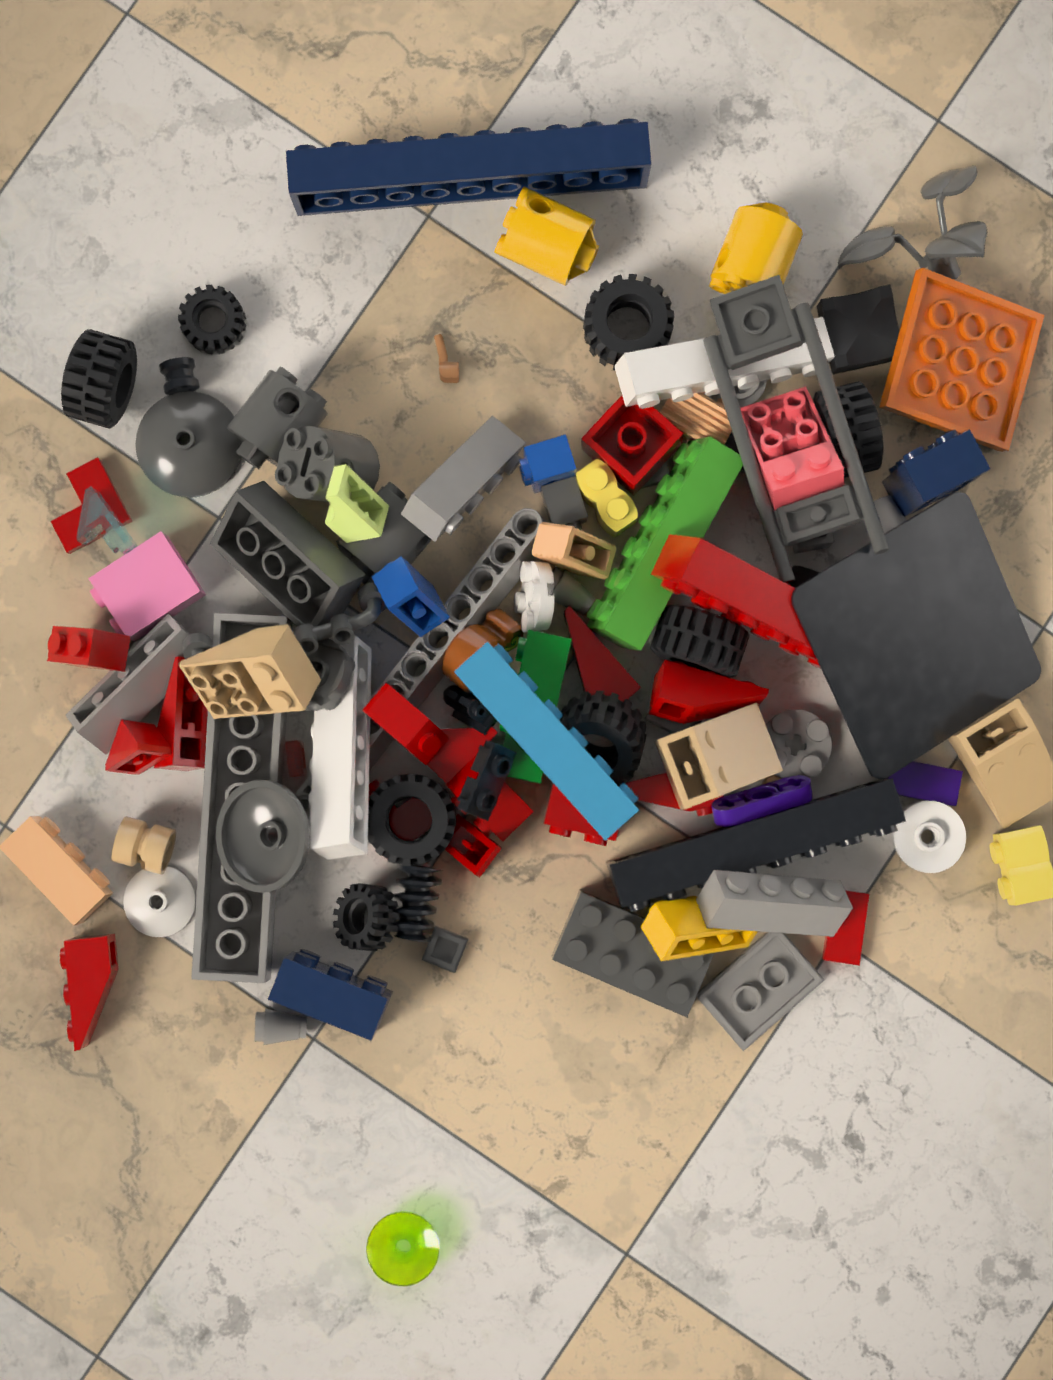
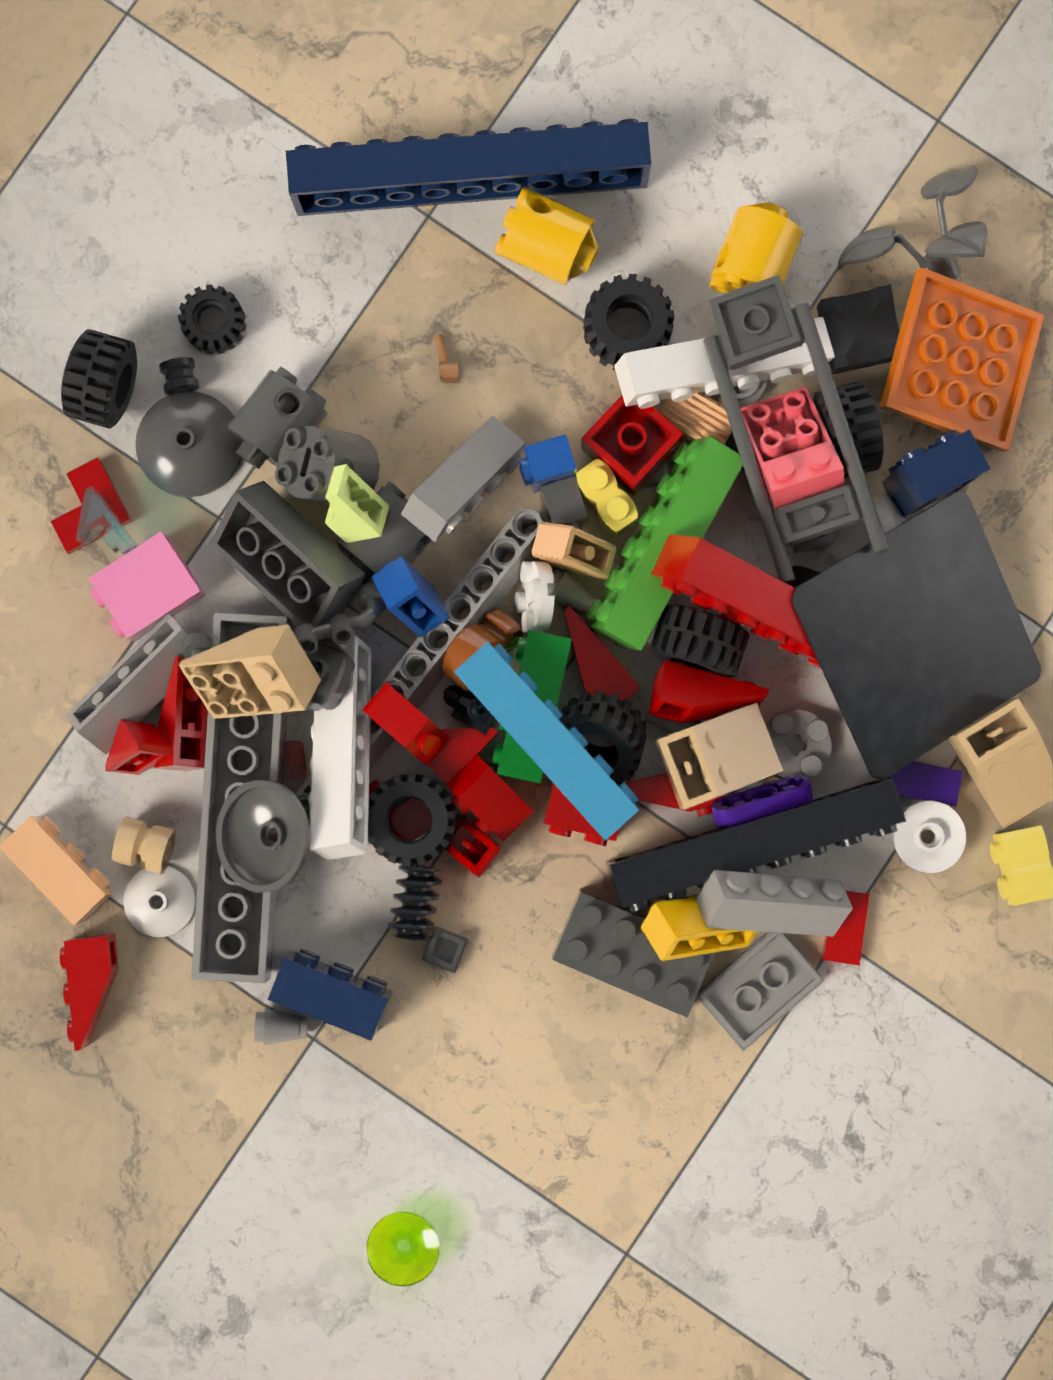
red brick [47,626,131,672] -> none
black tyre [333,883,399,951] -> none
black hinge [457,740,517,821] -> none

